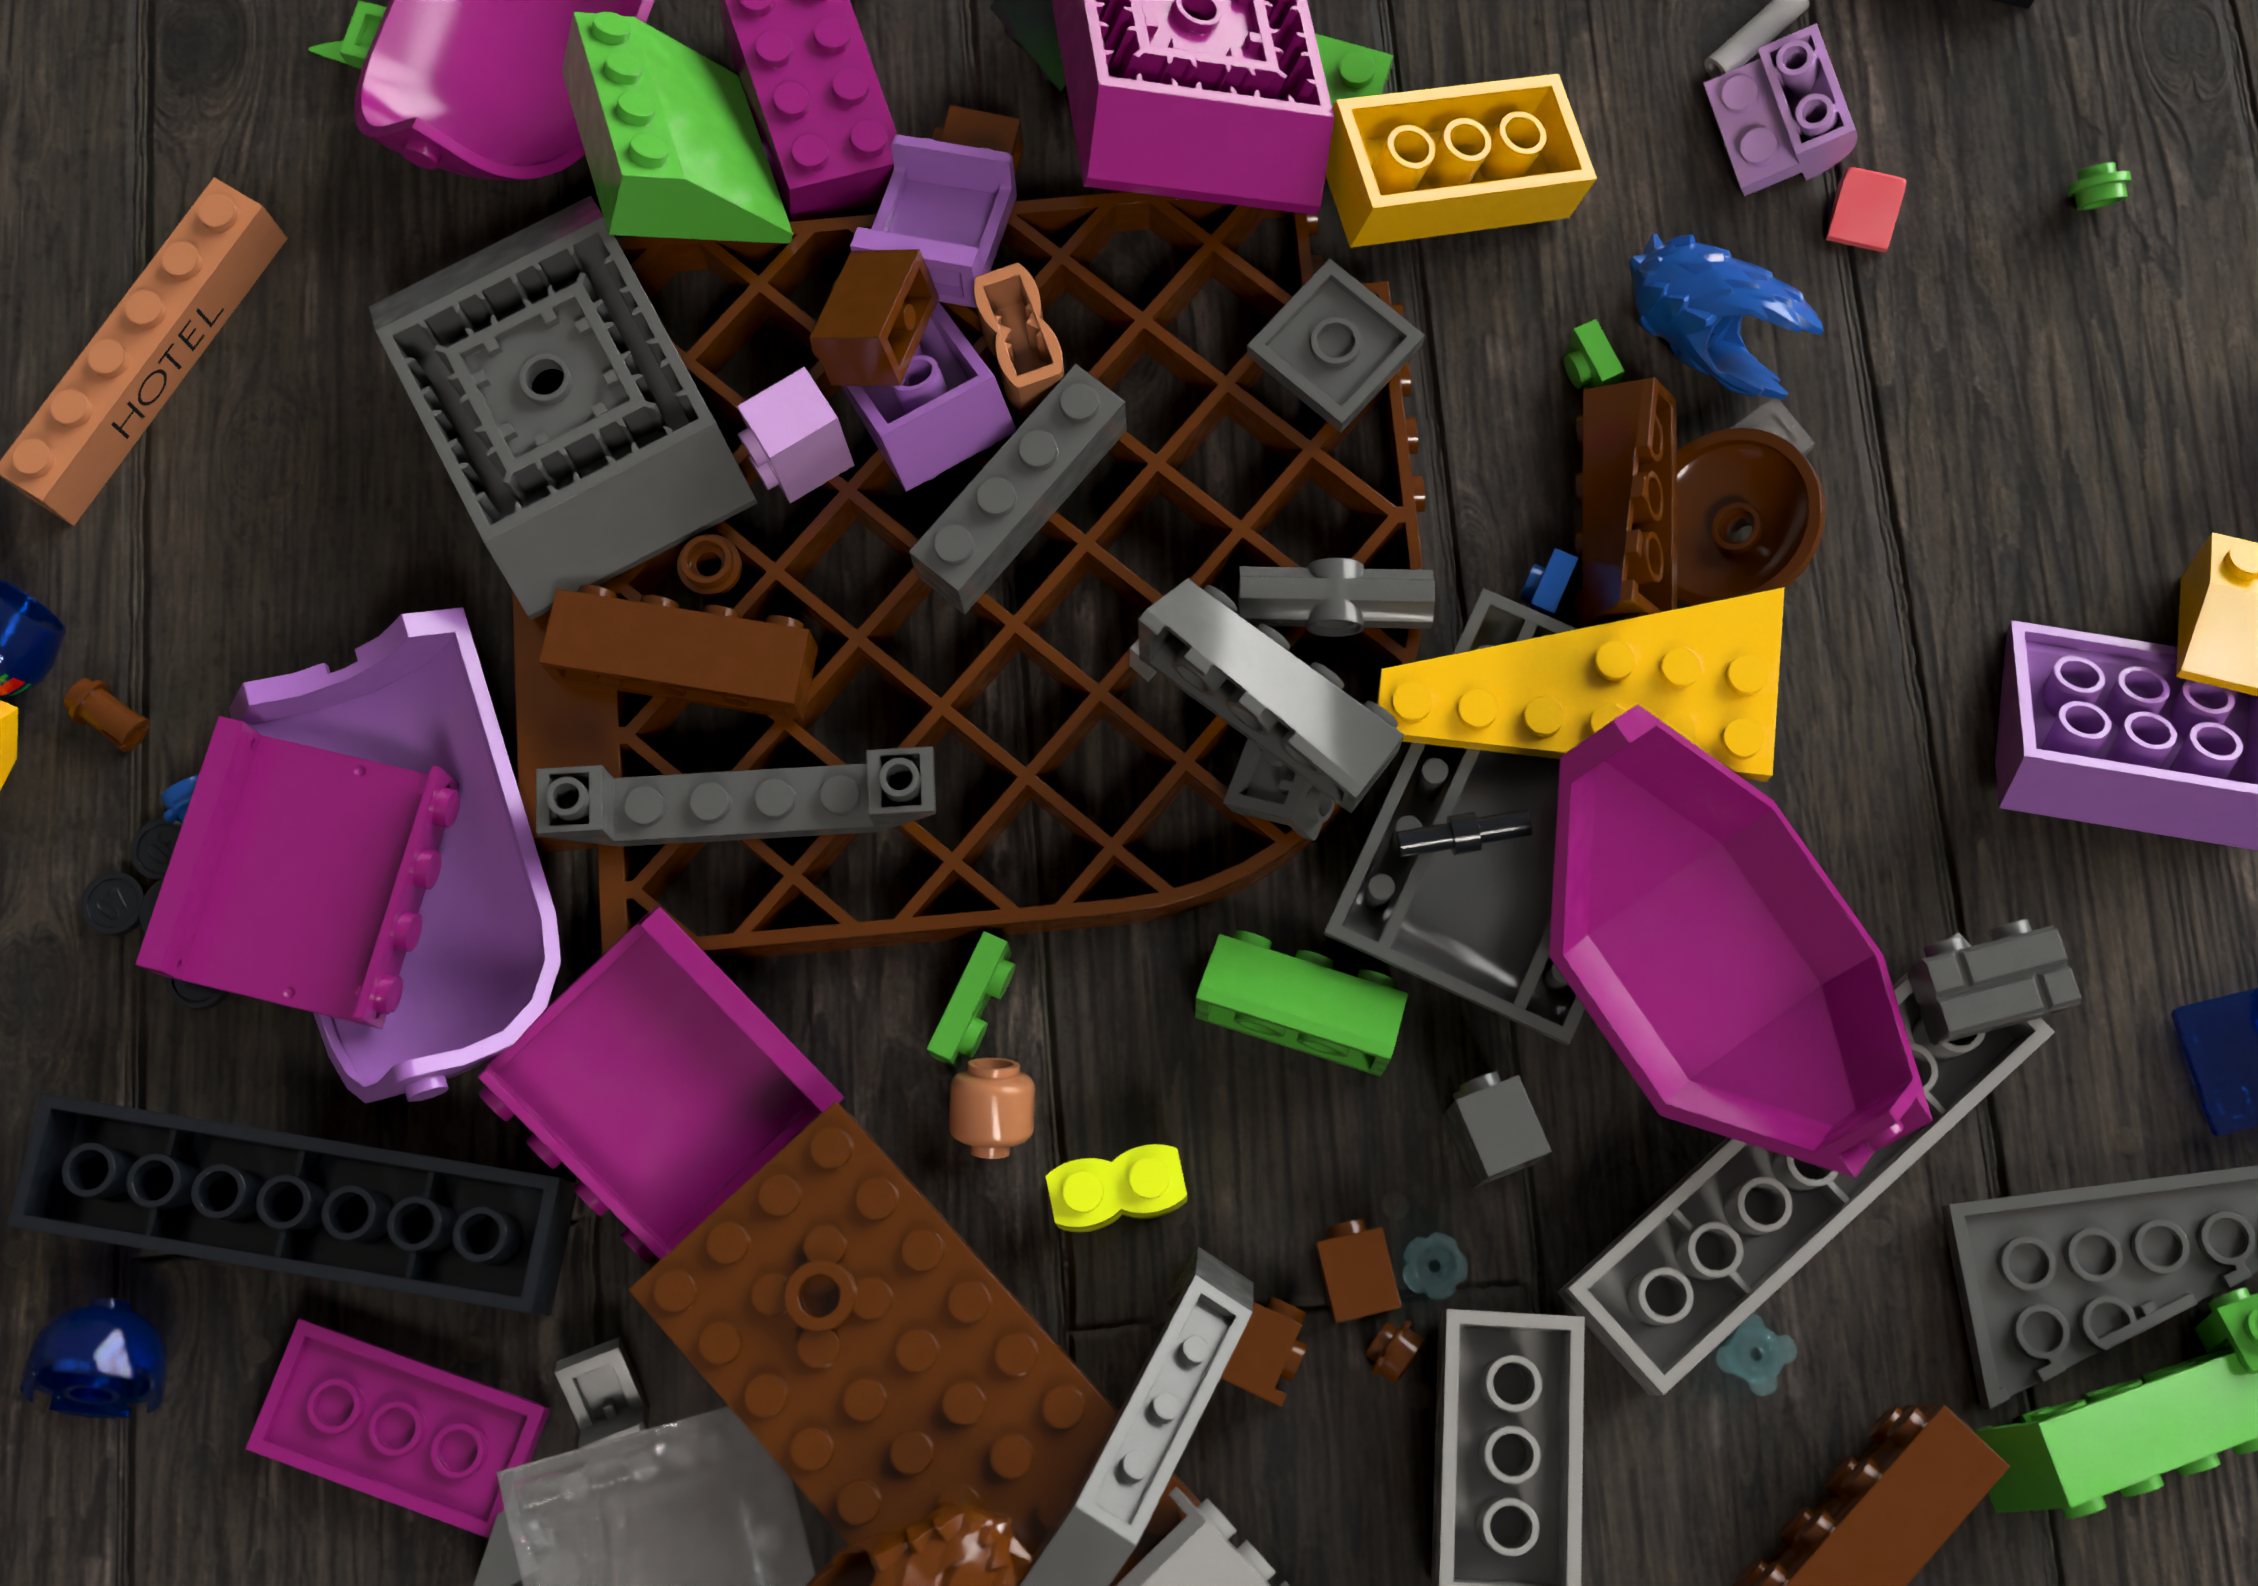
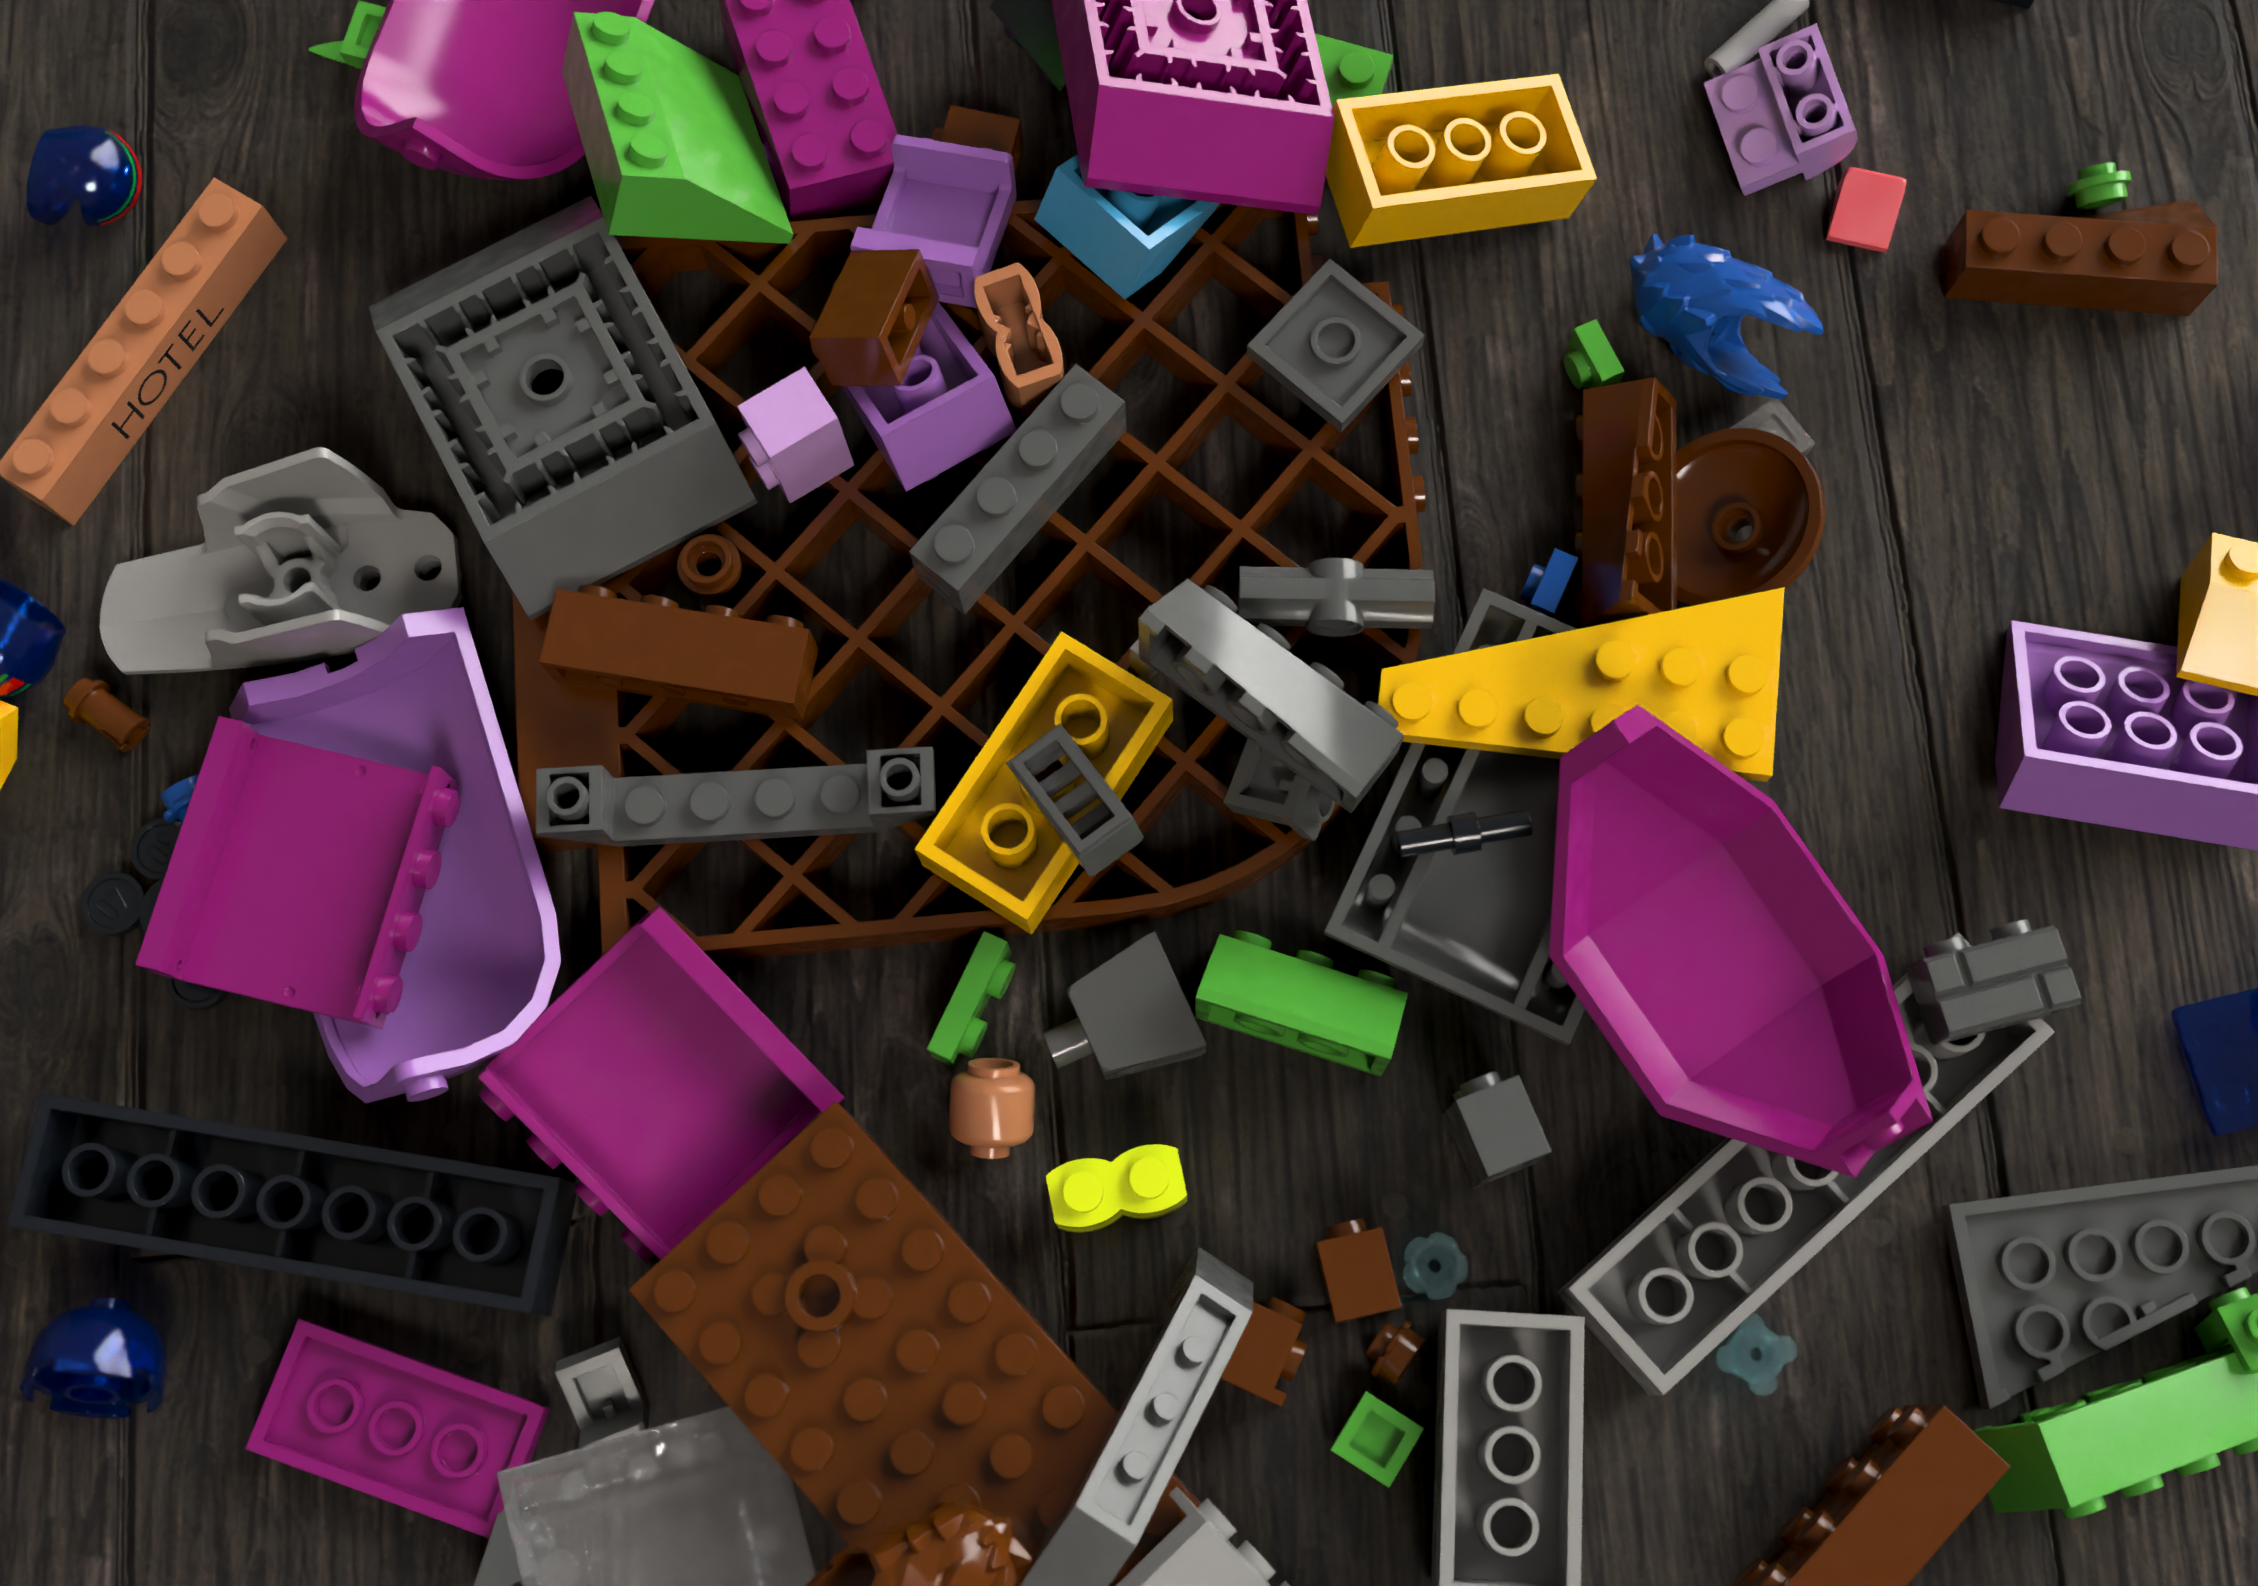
none -> clear blue helmet [27,125,143,226]
none -> light grey piece [99,447,464,675]
none -> yellow brick [915,631,1173,935]
none -> dark grey slope [1006,724,1143,876]
none -> dark azure slope [1034,154,1220,300]
none -> dark grey torso [1042,931,1207,1080]
none -> bright green plate [1329,1391,1424,1488]
none -> reddish brown wedge [1944,199,2218,316]

